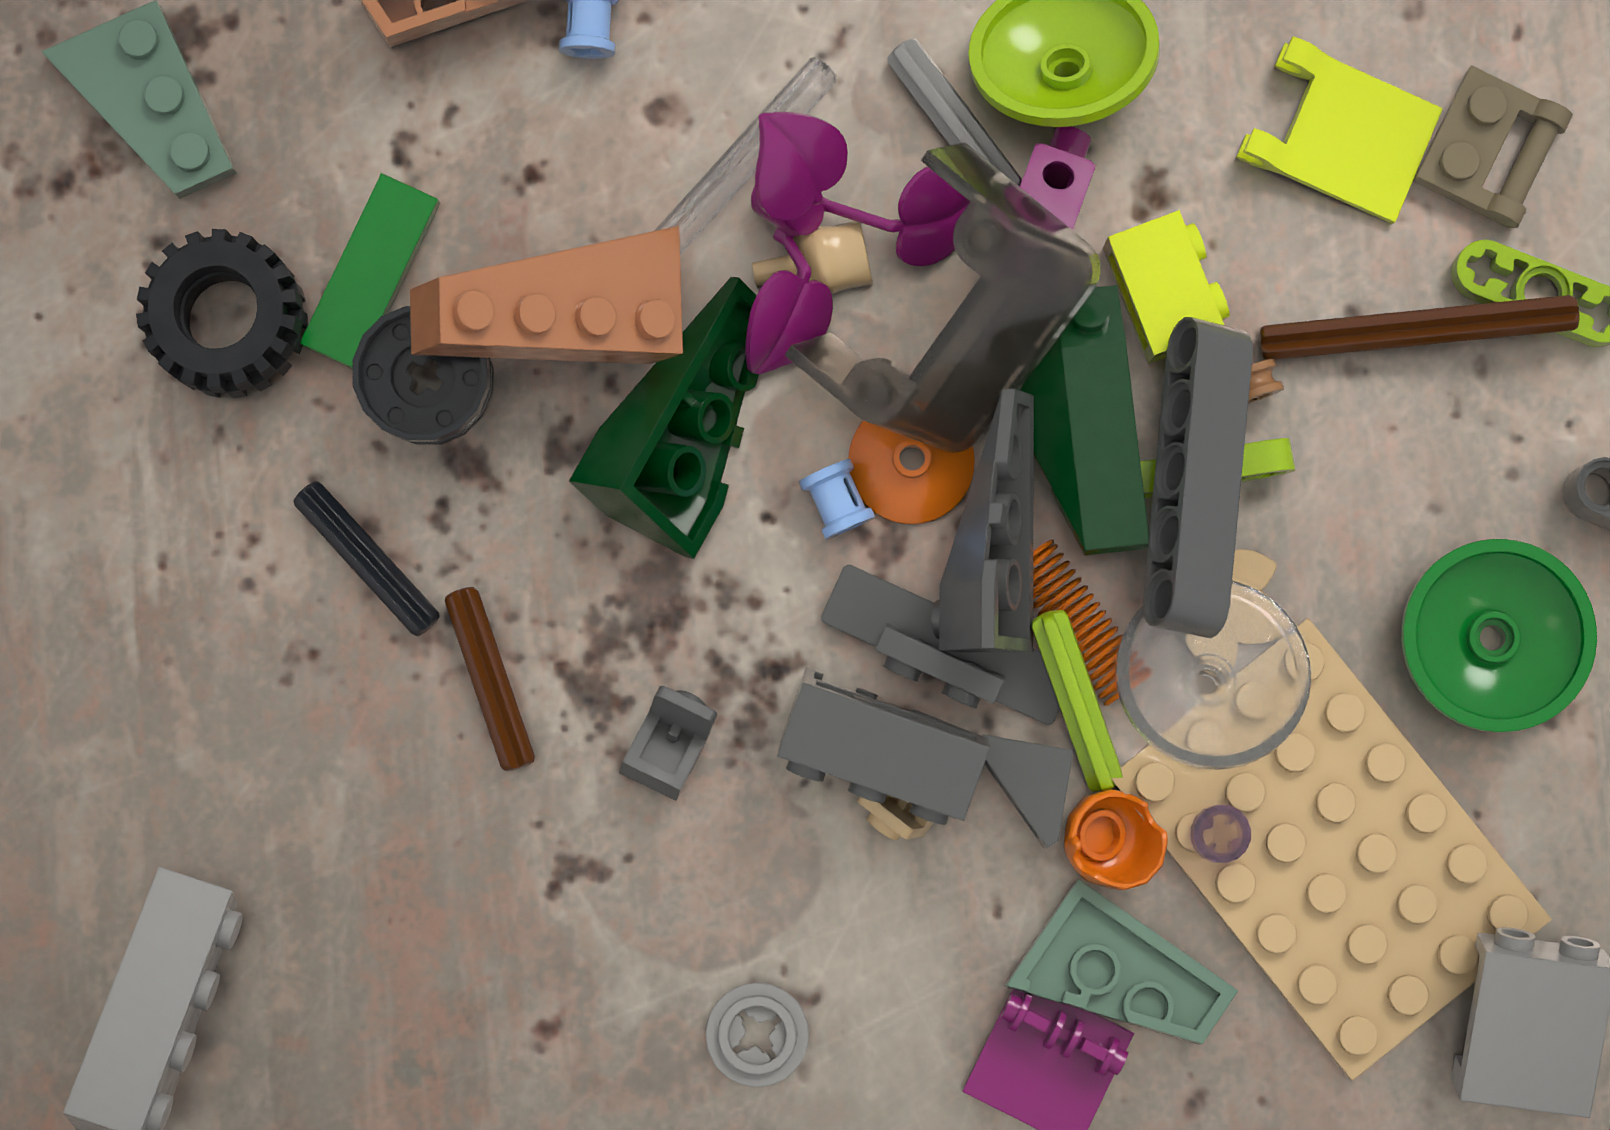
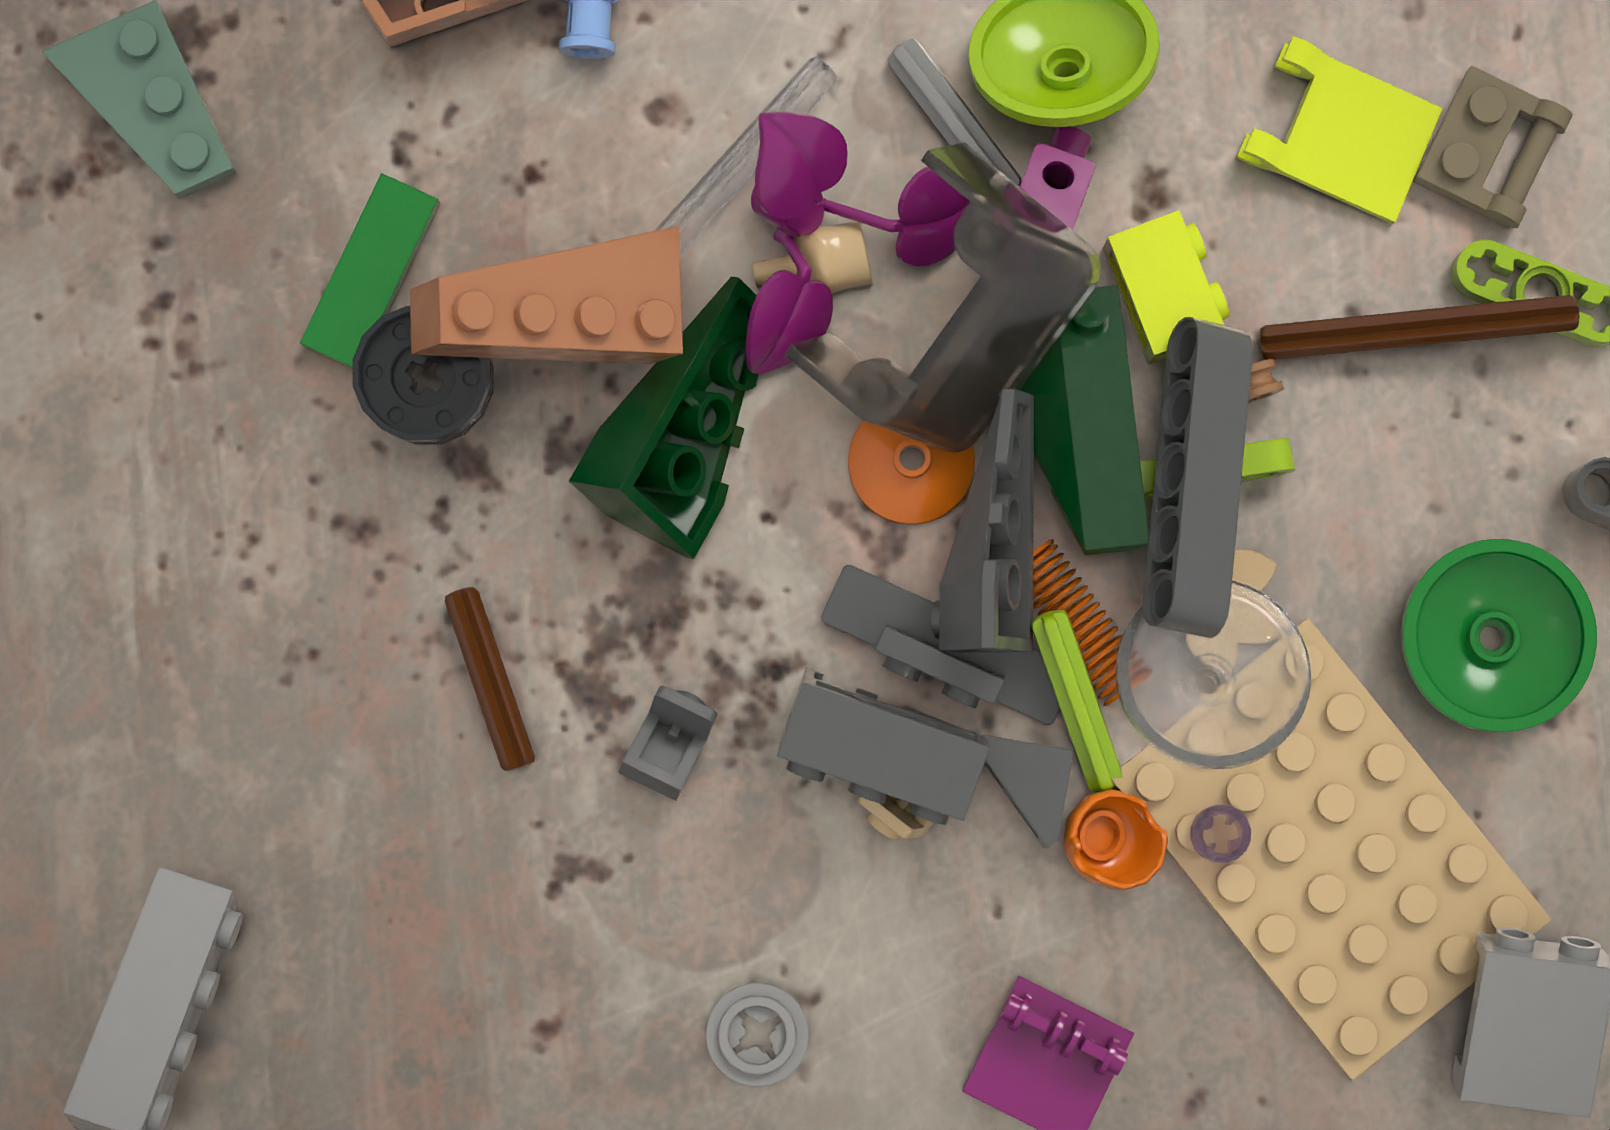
black tyre [136,229,308,398] -> none
black axle [293,481,440,636] -> none
light blue bush [799,459,875,540] -> none
sand green wing [1004,879,1238,1045] -> none

